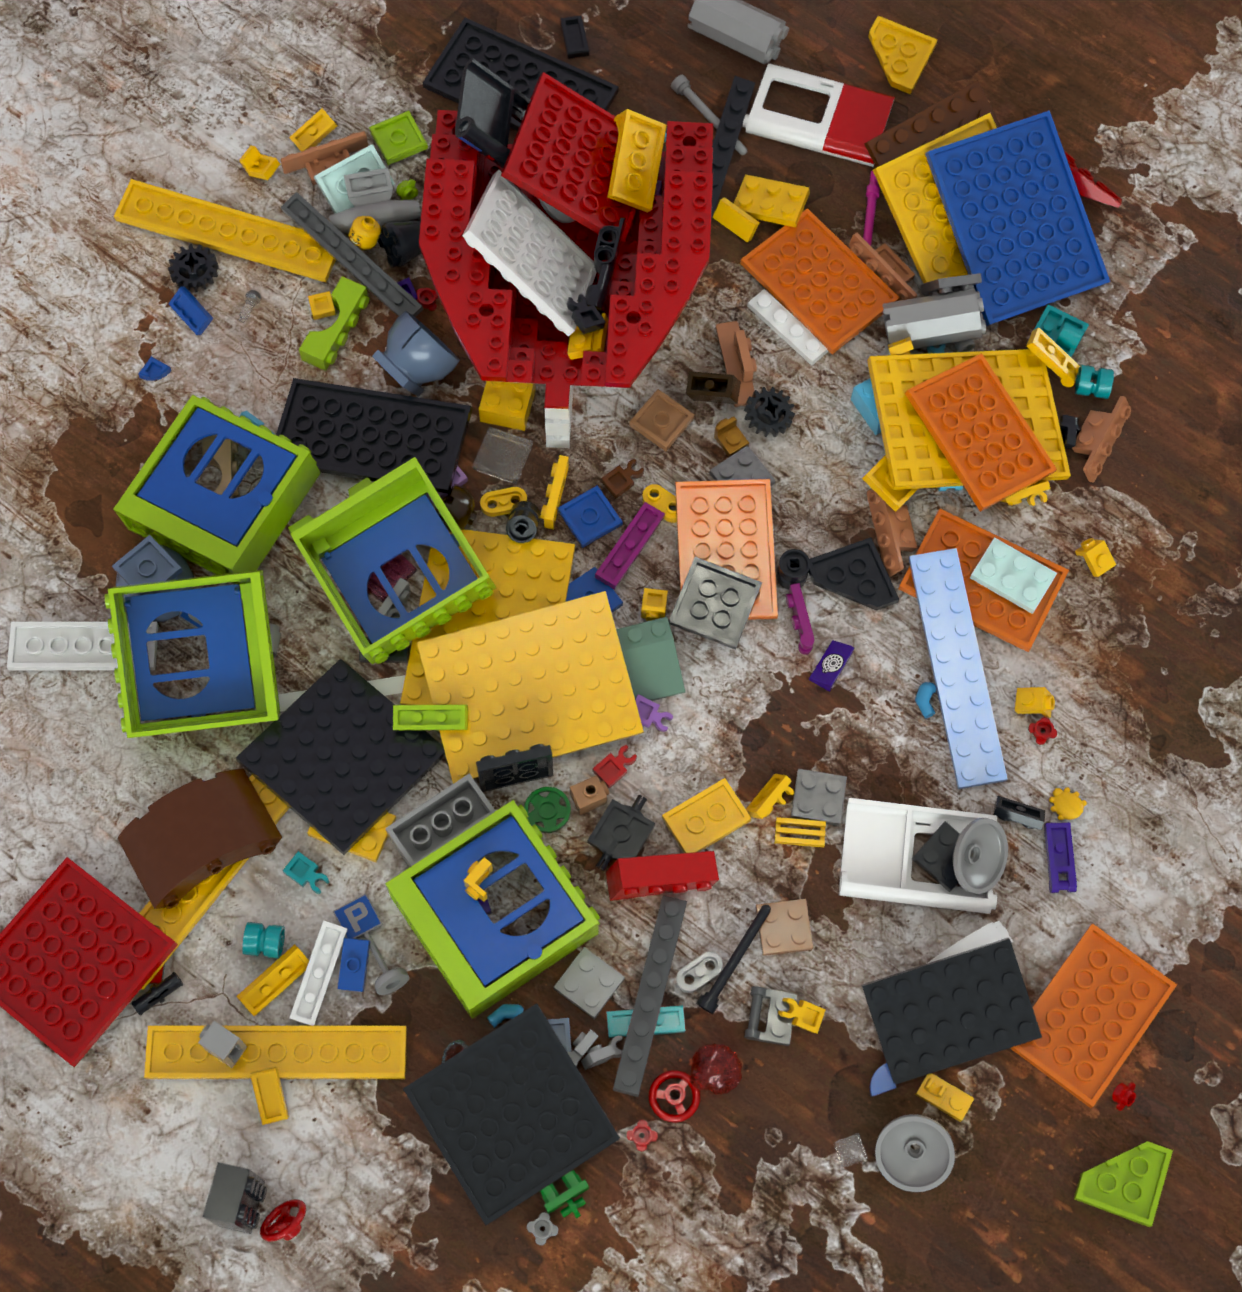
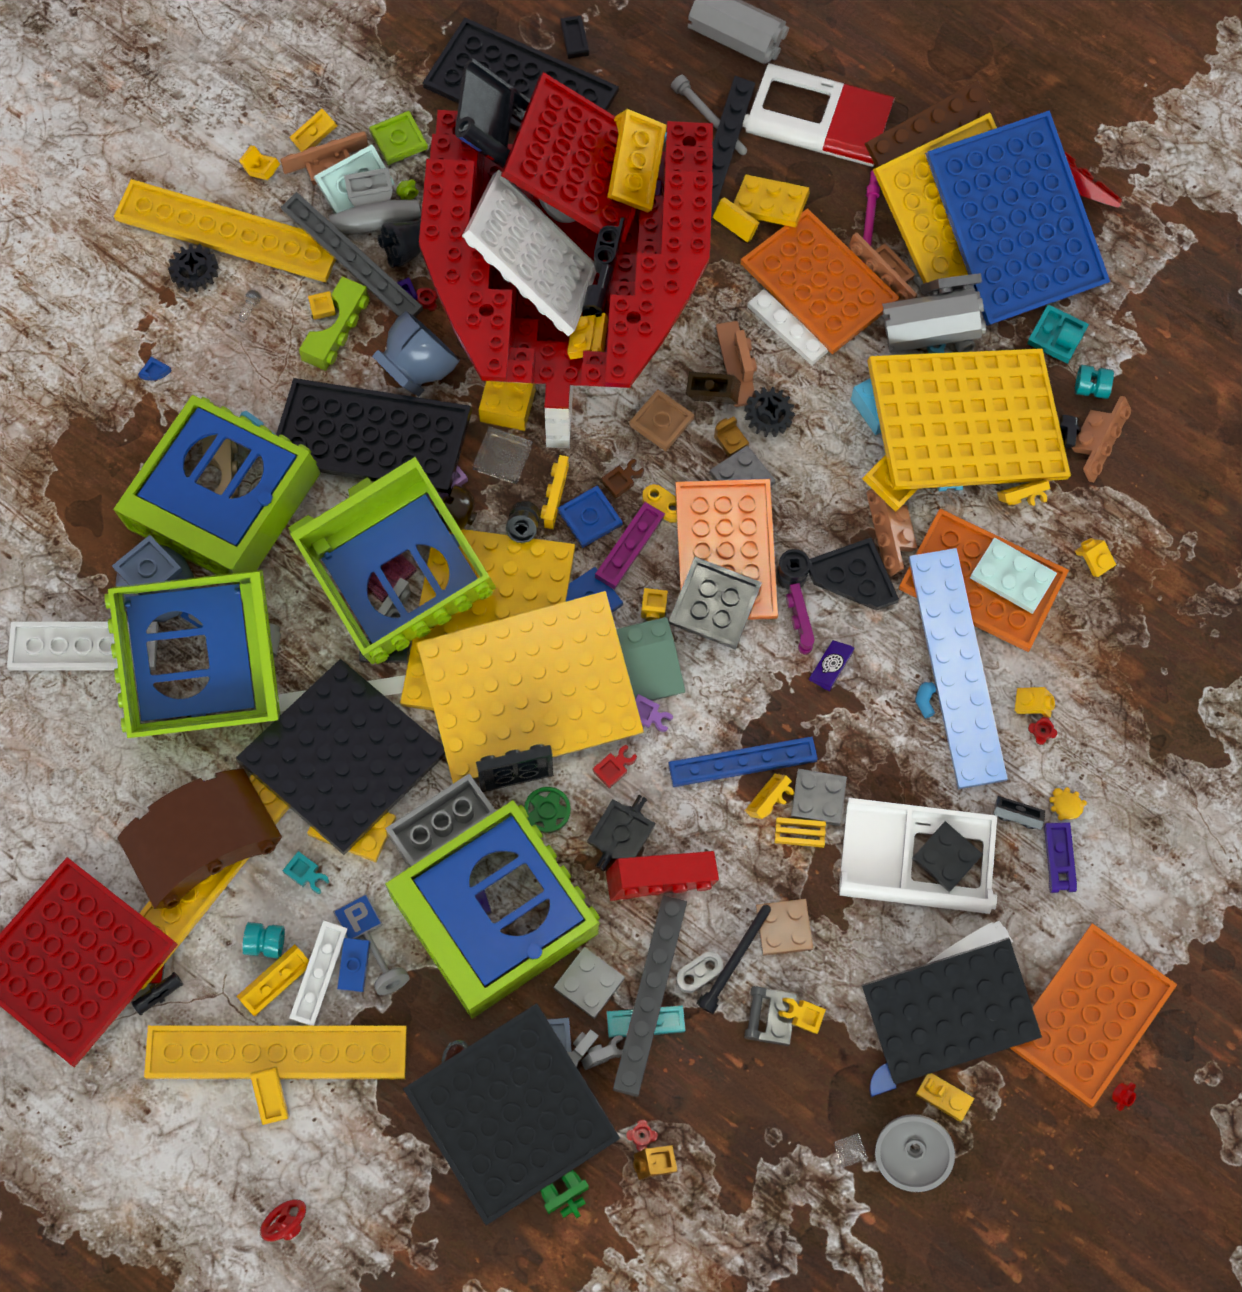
blue plate [168,287,214,335] -> none
light grey brick [198,1021,247,1068] -> none
black brick [203,1162,267,1234] -> none
yellow head [348,216,381,250] -> none
lime plate [393,705,468,731] -> none
yellow bracket [464,857,493,902] -> none
yellow plate [480,487,527,517] -> none
dark azure arm [487,1004,524,1028] -> none
light grey plate [527,1213,558,1245] -> none
black plate [567,294,606,335] -> none
medium nougat brick [570,775,609,815] -> none
red piece [649,1070,700,1123] -> none
yellow plate [662,778,752,853] -> none
clear red hair [689,1043,742,1095] -> none
yellow plate [868,16,937,94] -> none
yellow plate [888,337,914,355] -> none
orange plate [905,353,1057,512] -> none
light grey dish [953,818,1008,894] -> none
yellow plate [1026,327,1080,387] -> none
lime plate [1074,1141,1173,1227] -> none
none -> pearl gold bracket [633,1145,678,1180]
none -> blue tile [668,736,818,787]

